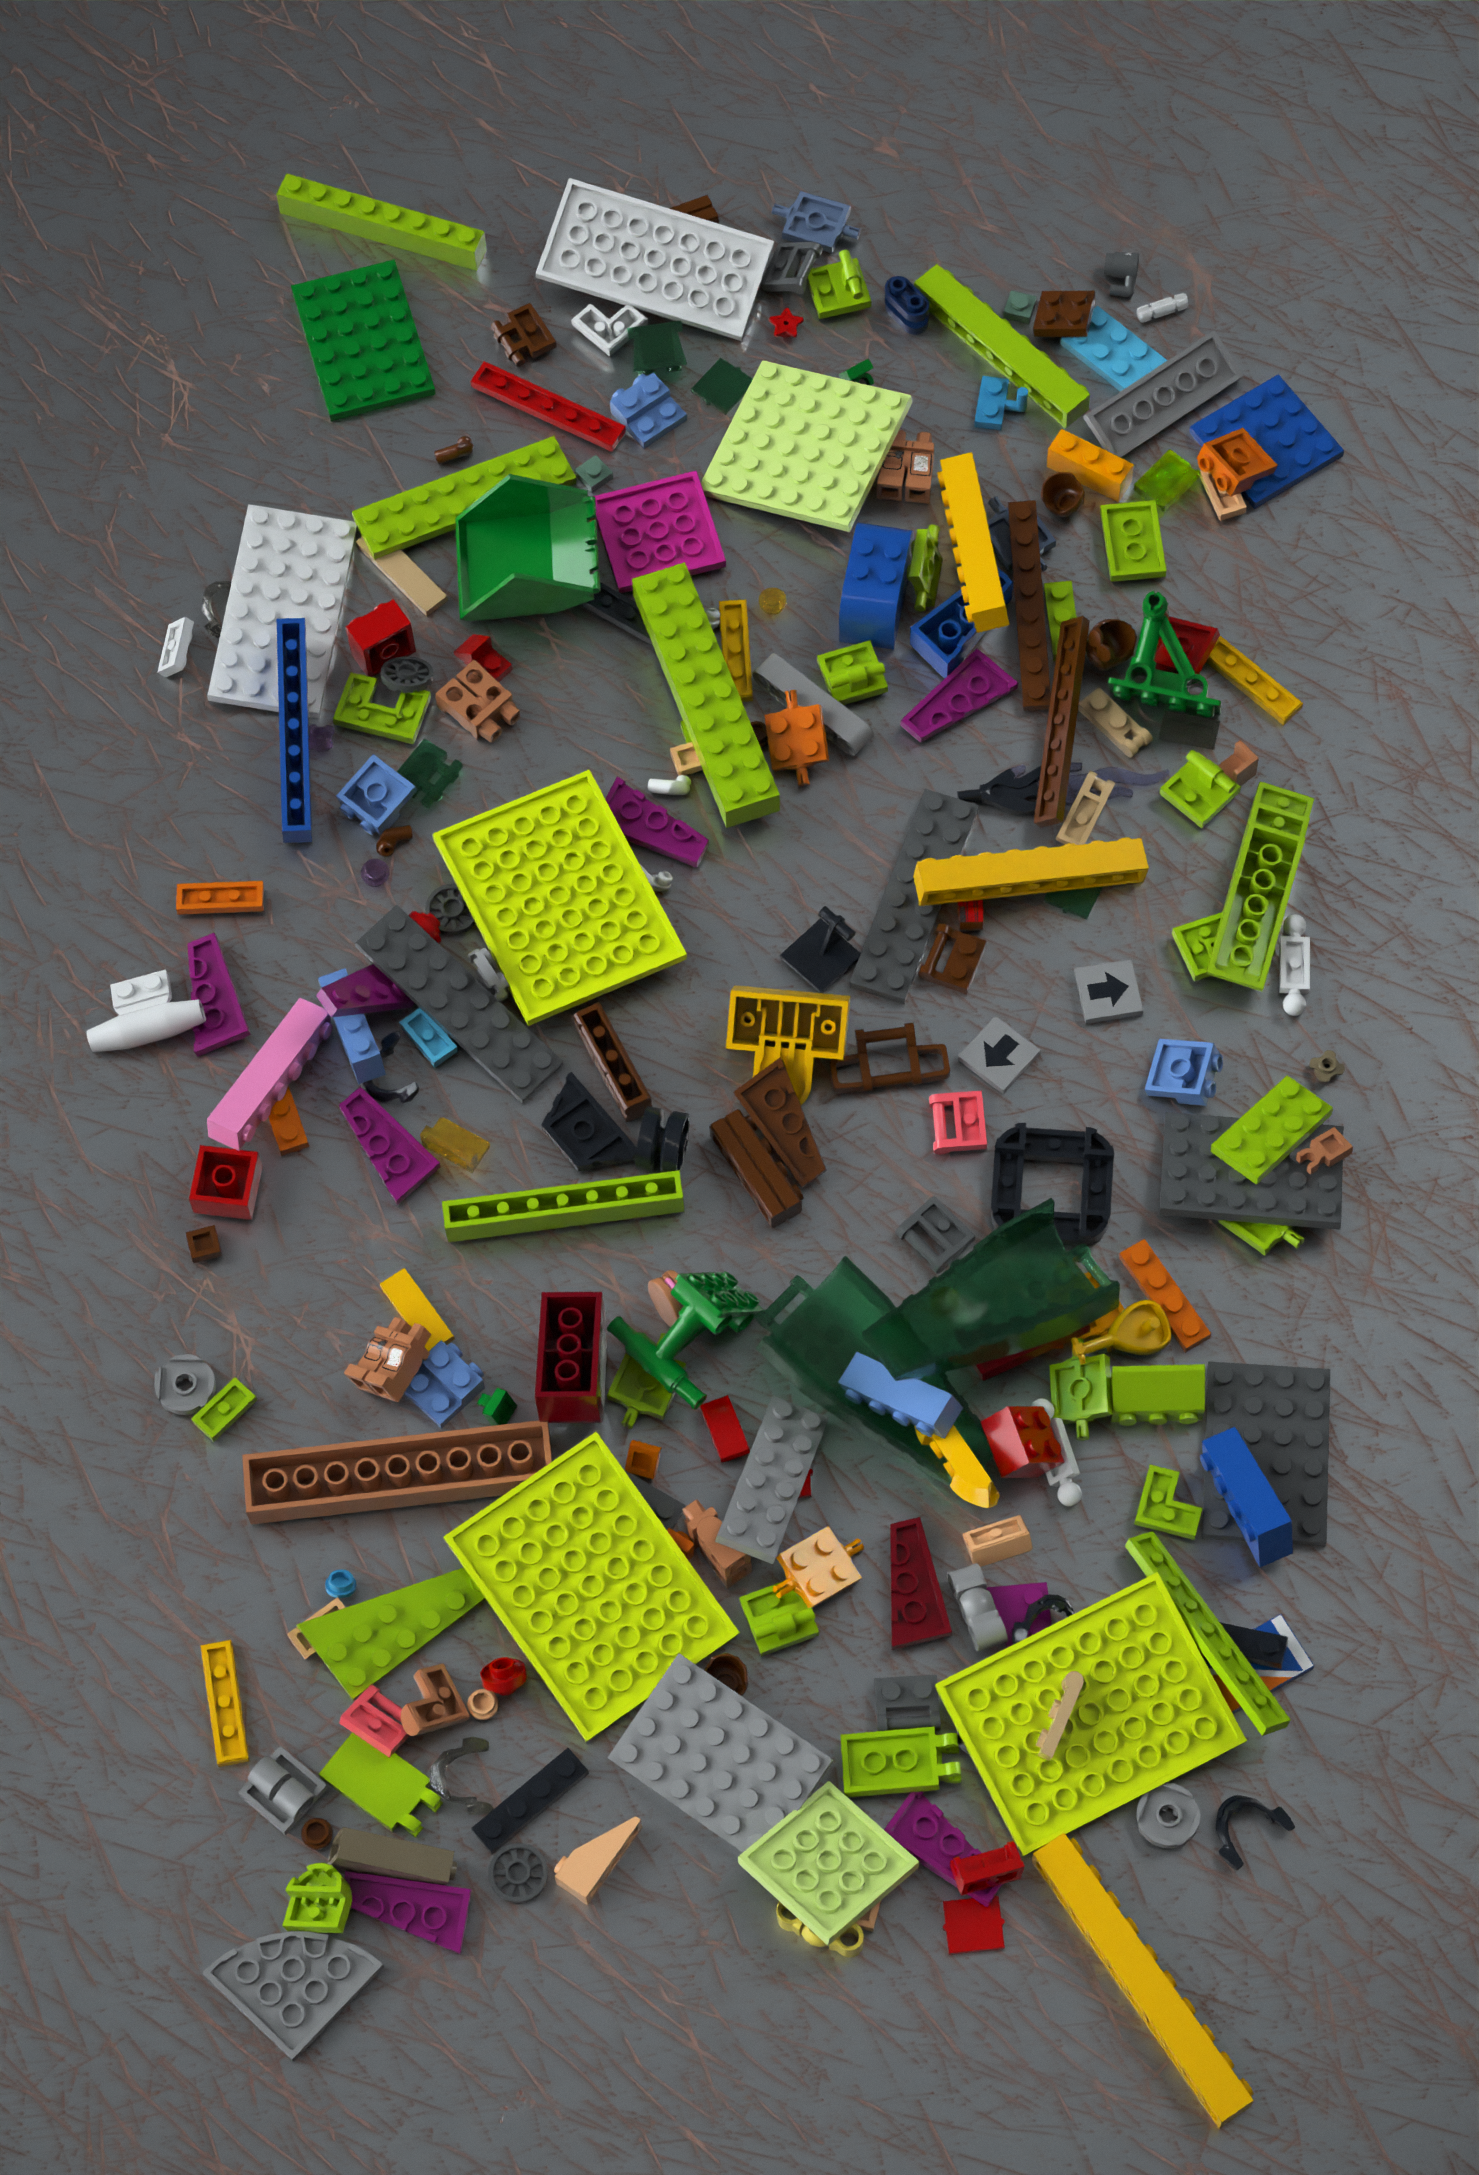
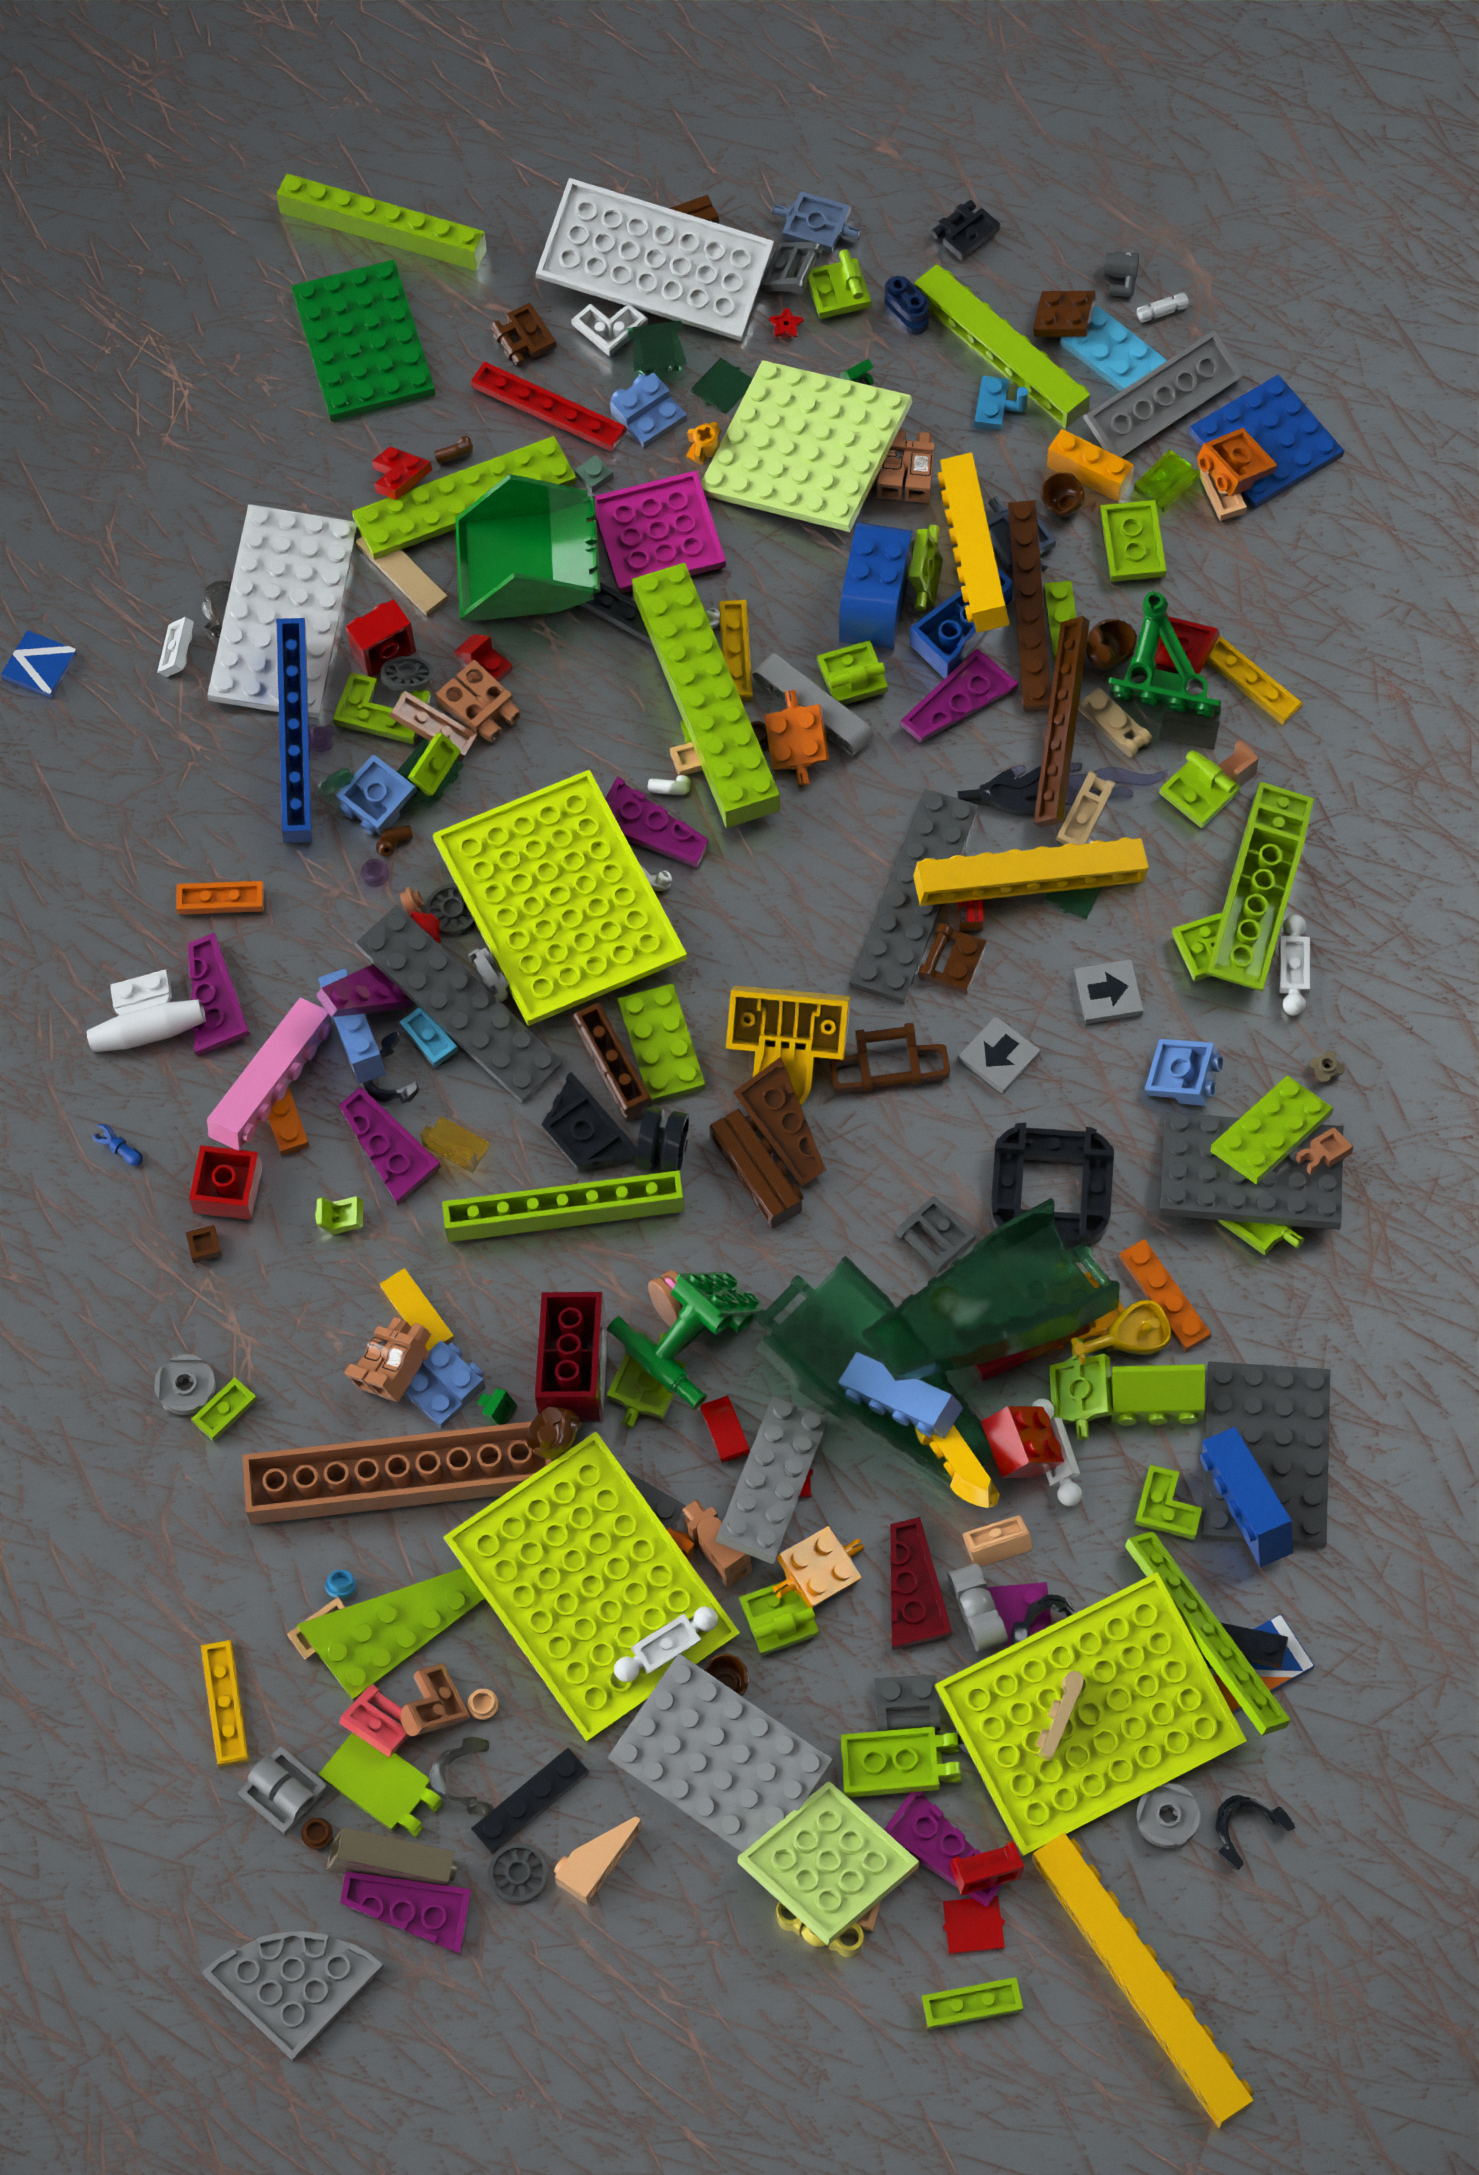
lime slope [282,1863,352,1933] -> none
red plate [480,1657,527,1696] -> none
orange plate [625,1440,662,1479] -> none
clear yellow plate [759,588,786,615] -> none
black plate [780,906,861,993] -> none
coral plate [929,1090,987,1155] -> none
sand green plate [1003,290,1037,324] -> none
none -> blue tile [1,630,78,699]
none -> blue piece [92,1124,143,1166]
none -> lime bracket [315,1196,363,1235]
none -> clear green axle [317,768,354,796]
none -> red plate [372,446,432,500]
none -> nougat plate [389,690,477,760]
none -> nougat plate [400,887,424,915]
none -> lime plate [408,733,461,795]
none -> reddish brown hair [526,1407,581,1459]
none -> white plate [614,1606,718,1682]
none -> lime plate [617,983,706,1104]
none -> light orange piece [686,421,722,465]
none -> lime plate [921,1977,1023,2030]
none -> black plate [930,200,1000,260]

